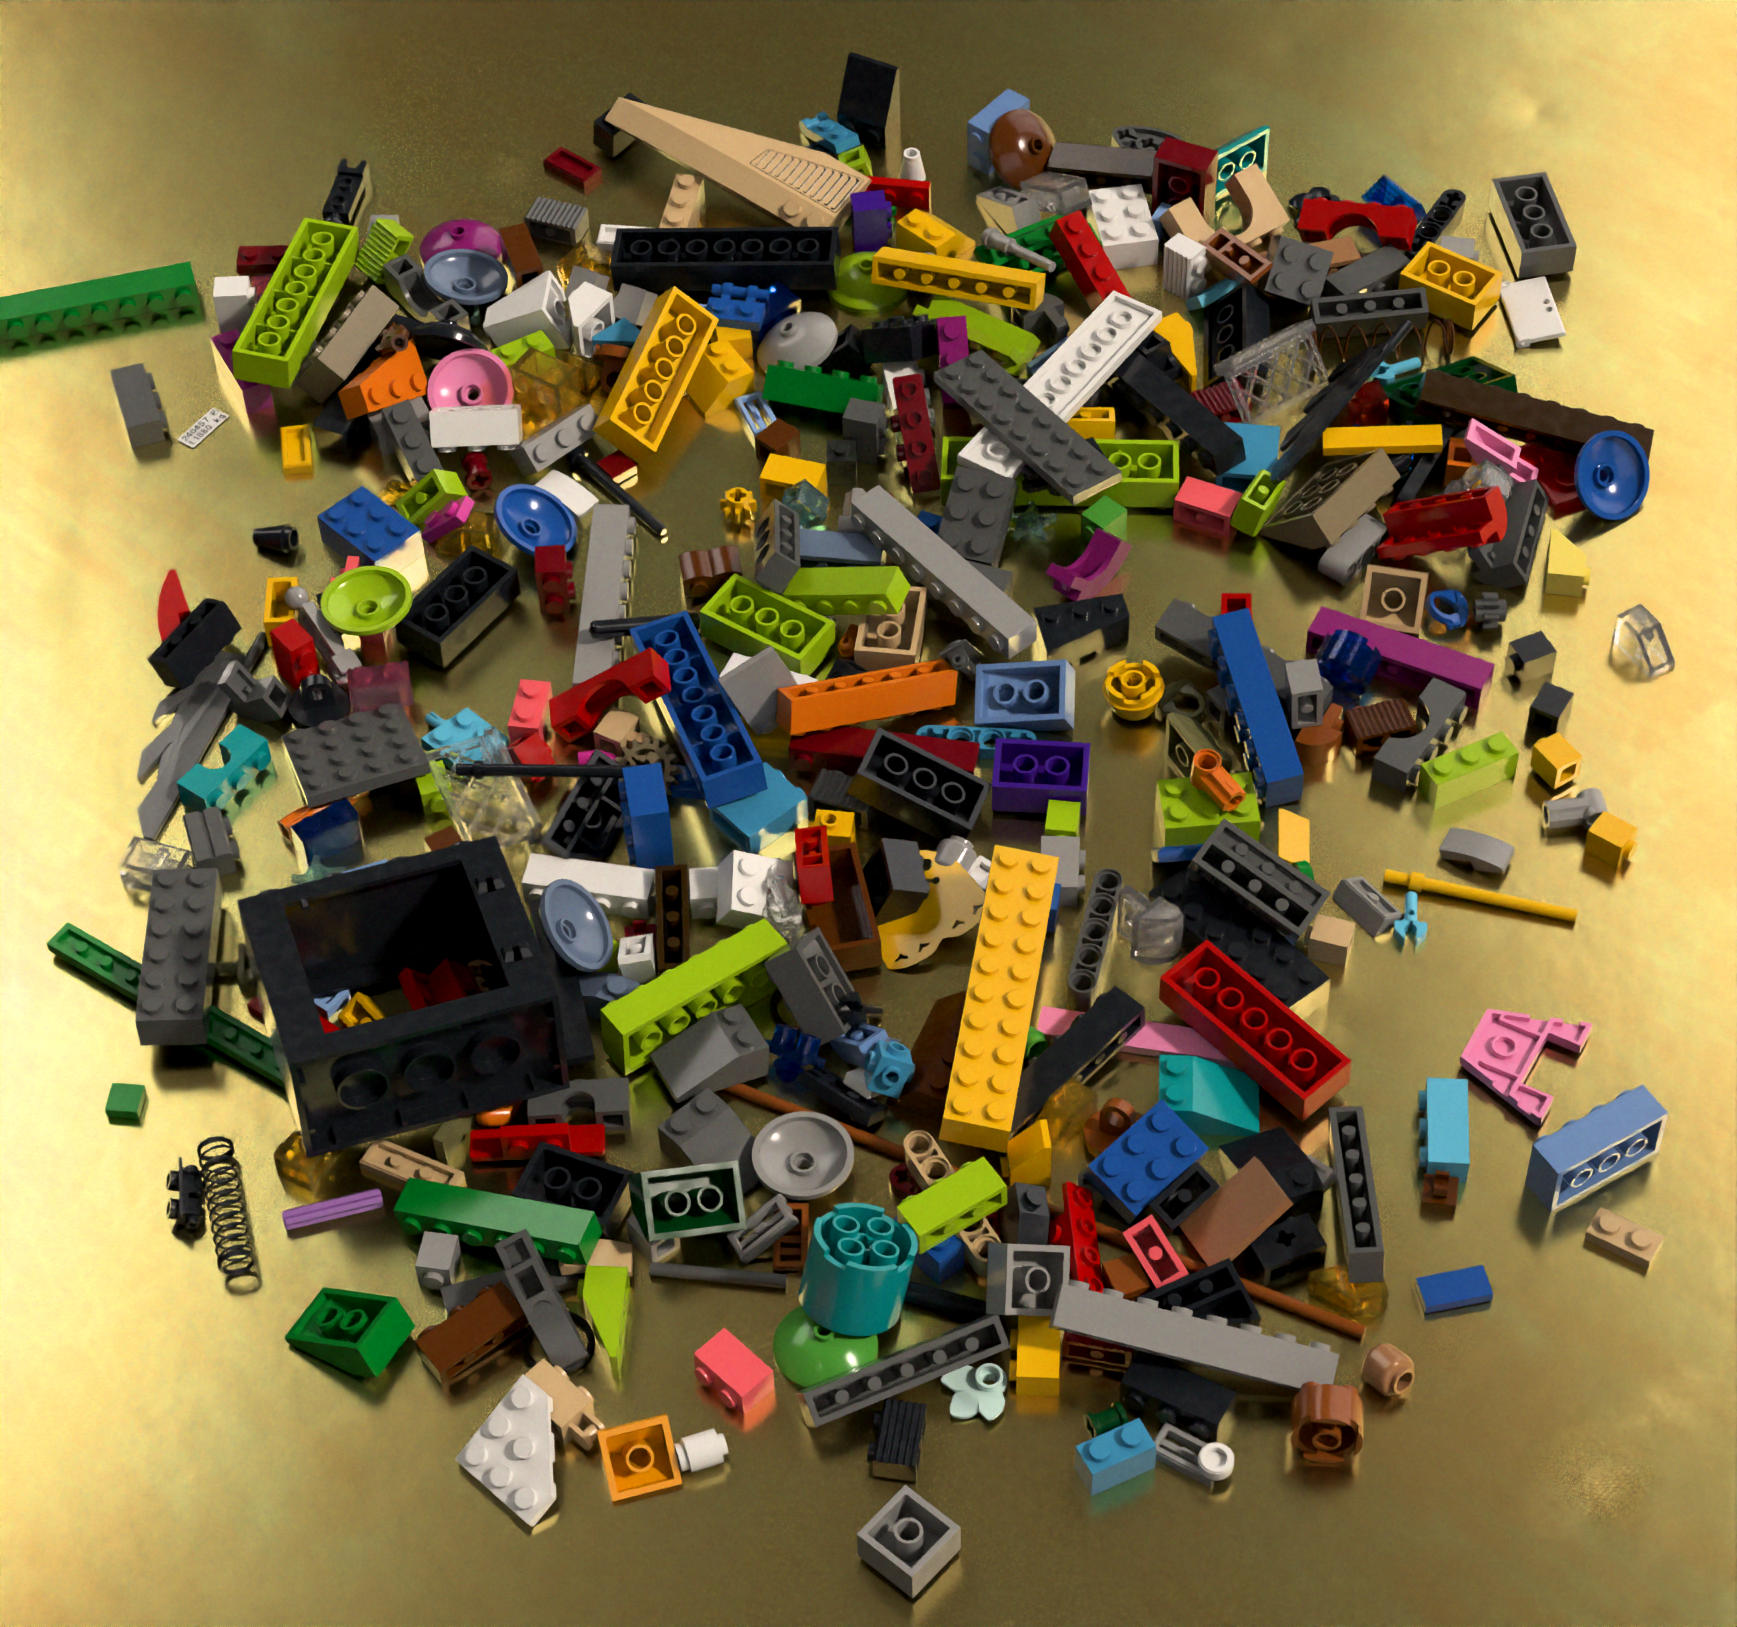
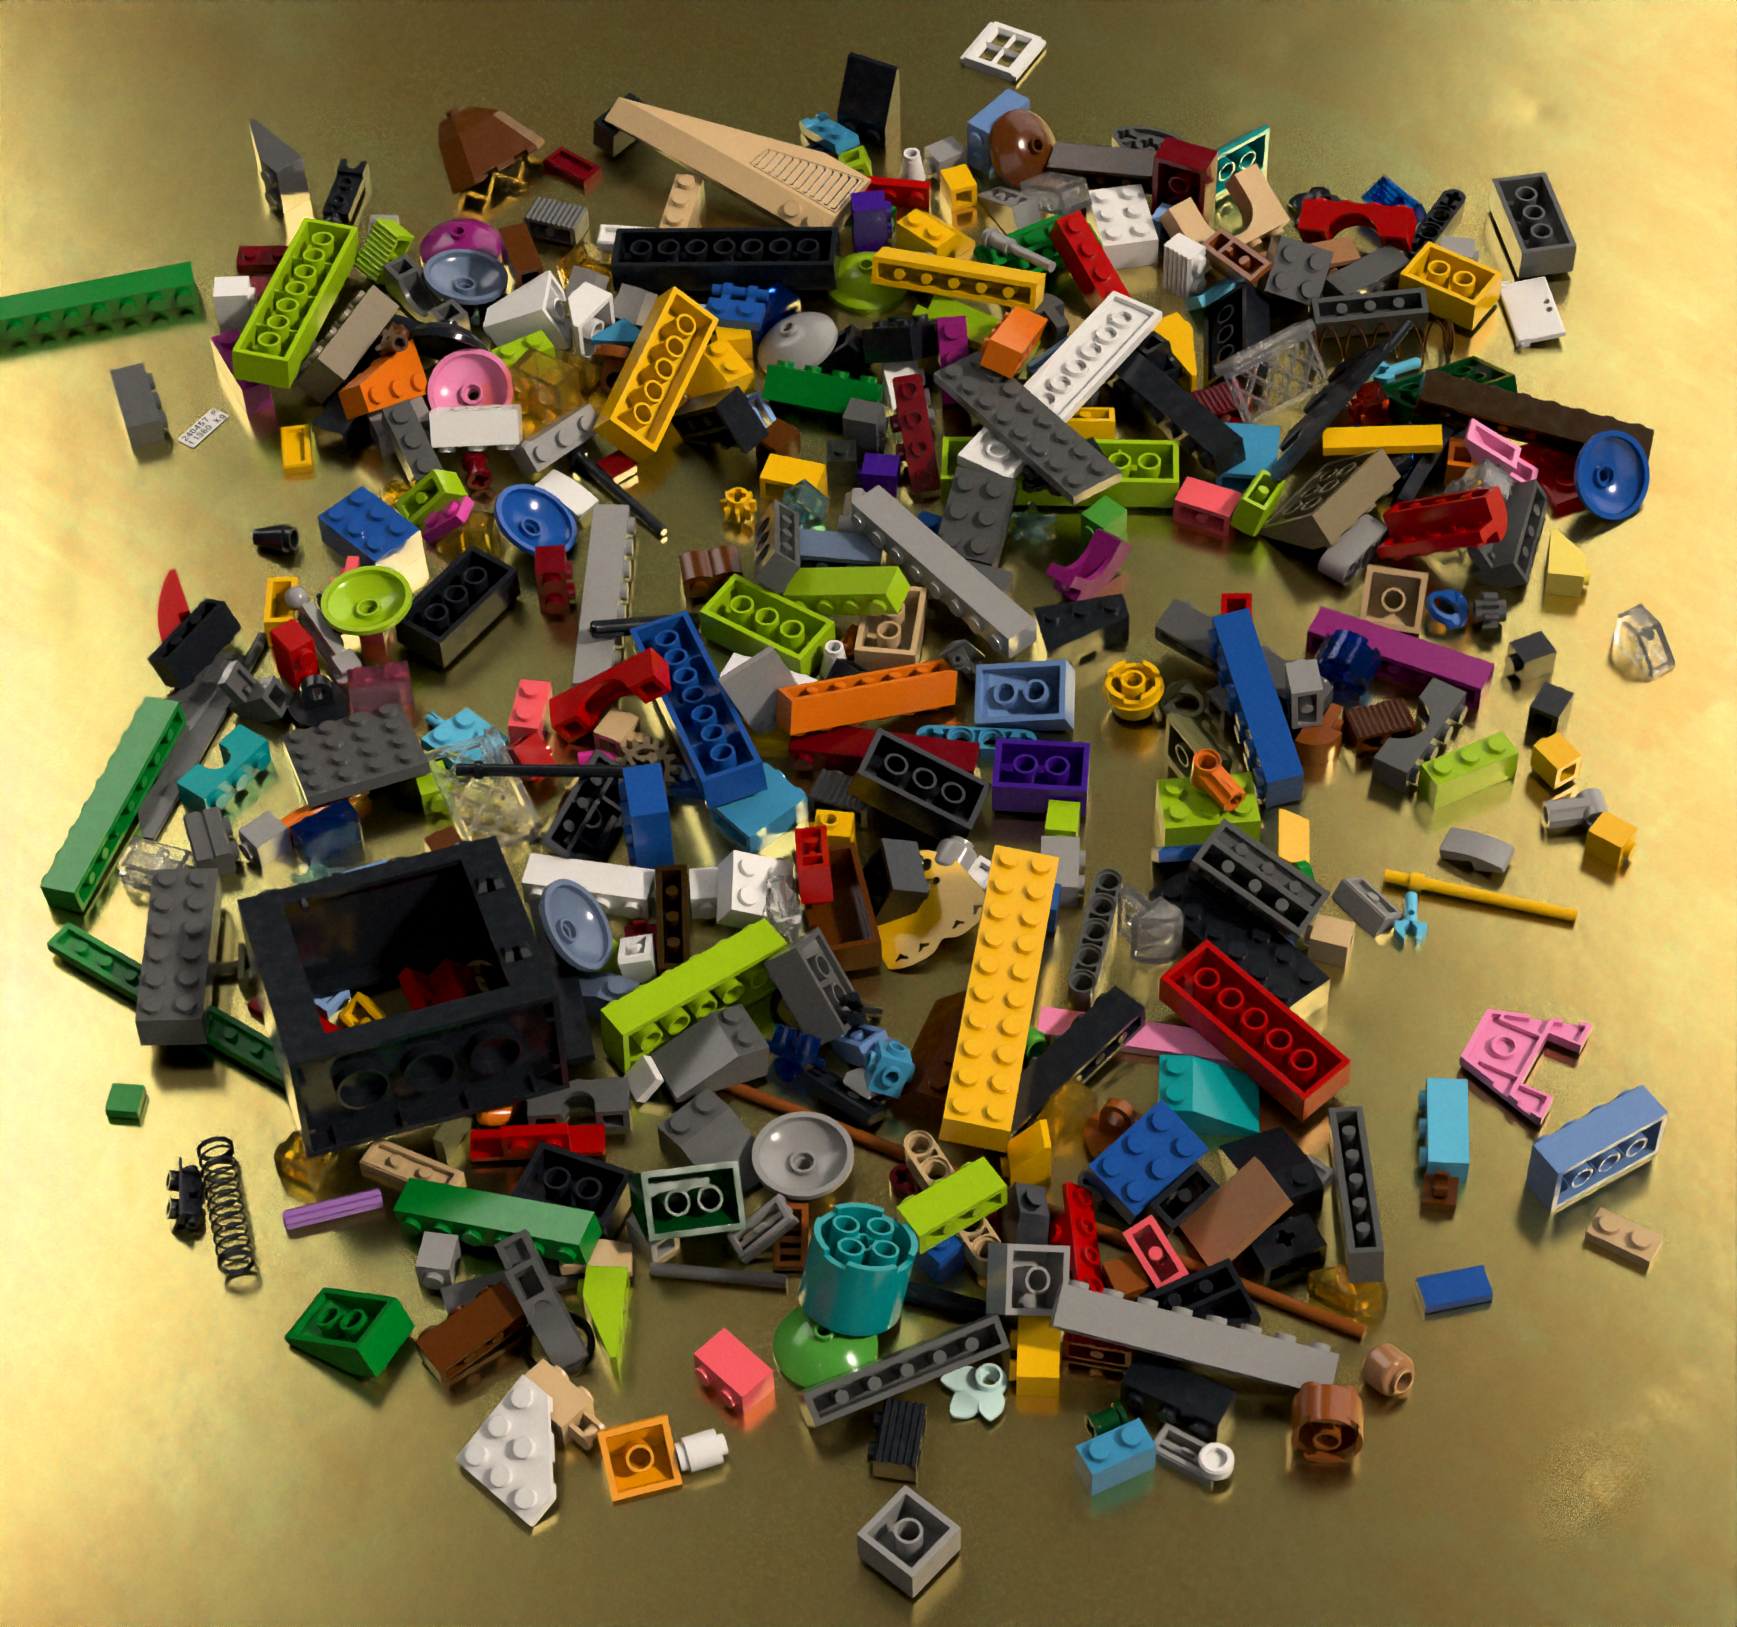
none -> brick [40,696,187,913]
none -> light grey brick [238,810,292,868]
none -> dark grey slope [249,118,310,214]
none -> reddish brown brick [438,106,545,195]
none -> white tile [623,1055,664,1103]
none -> black wedge [671,386,769,454]
none -> white cone [820,640,847,679]
none -> dark purple brick [856,453,901,497]
none -> light grey brick [923,135,967,183]
none -> yellow brick [940,164,977,212]
none -> white piece [960,21,1046,82]
none -> orange brick [979,305,1048,379]

